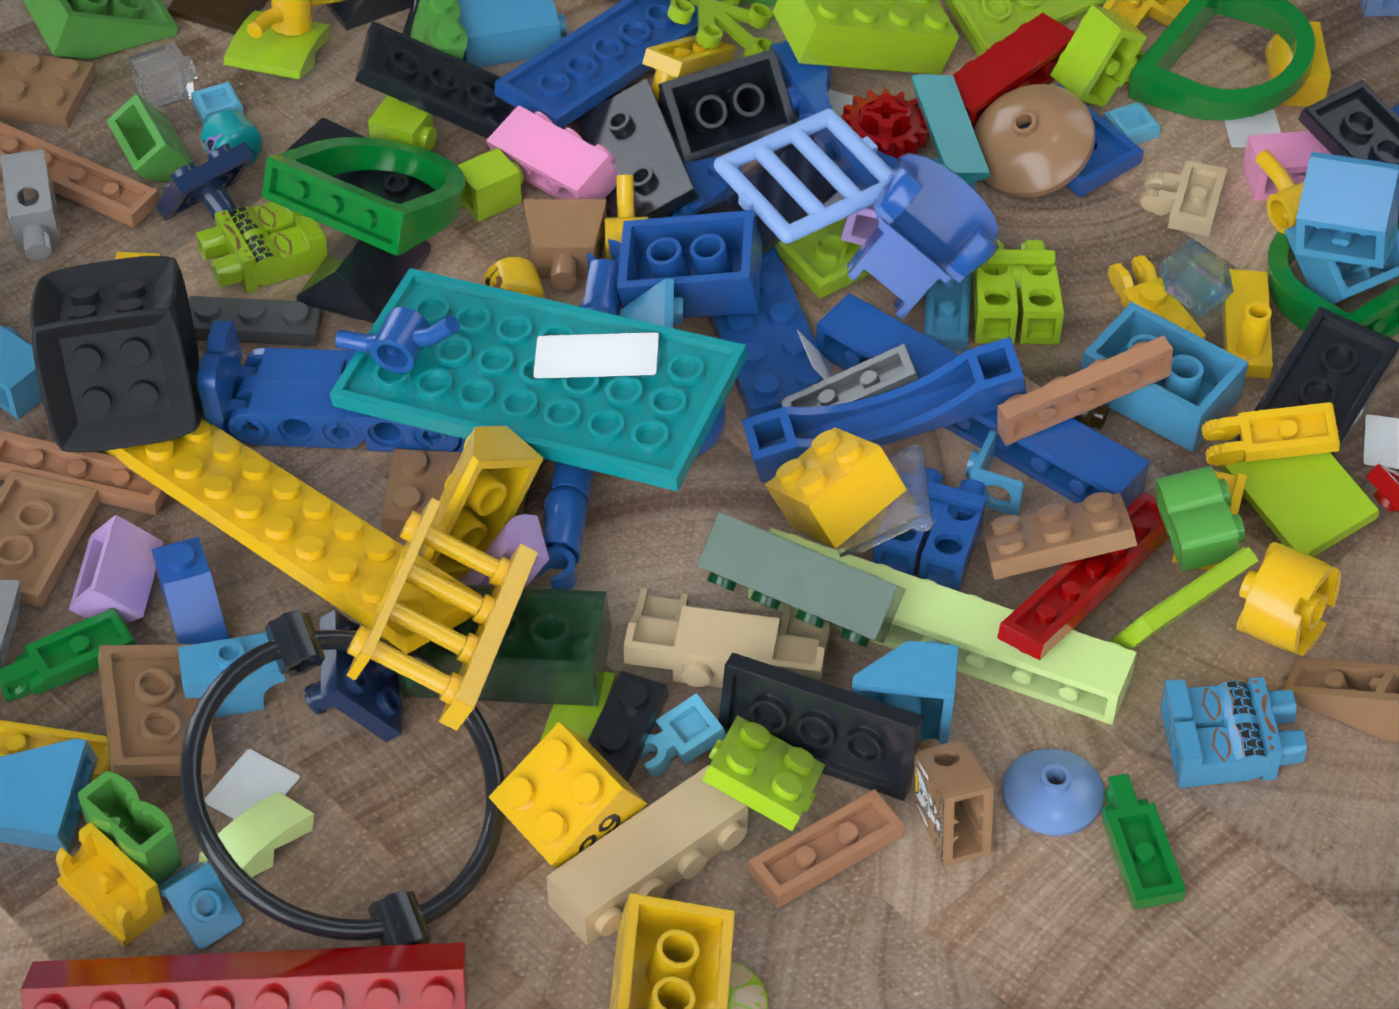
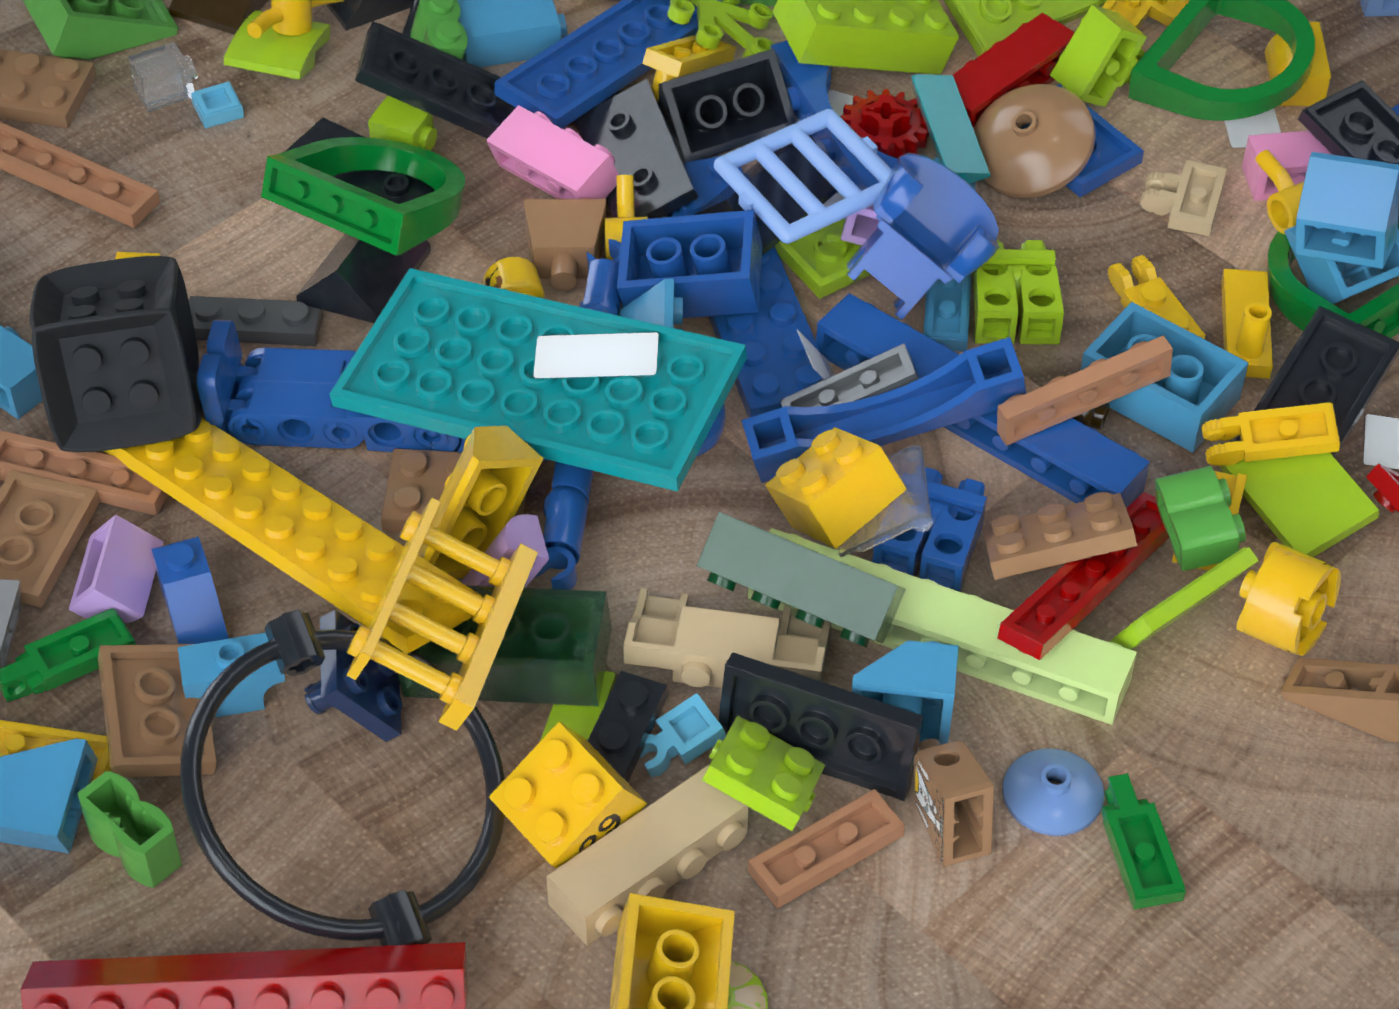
light grey torso [0,149,62,261] -> none
yellow hinge [56,822,165,947] -> none
bright green brick [106,93,196,182] -> none
dark blue plate [156,142,254,221] -> none
dark azure bracket [157,862,243,949] -> none
lime hips [196,202,328,294] -> none
yellowish green slope [199,791,314,877] -> none
teal head [200,109,263,167] -> none
white sticker [205,749,300,819] -> none
blue piece [335,307,460,373] -> none
lime brick [457,148,524,222] -> none
dark azure bracket [965,430,1024,516] -> none
medium azure tile [1103,101,1161,145] -> none
clear light blue brick [1160,237,1234,317] -> none
dark azure hips [1160,677,1307,788] -> none

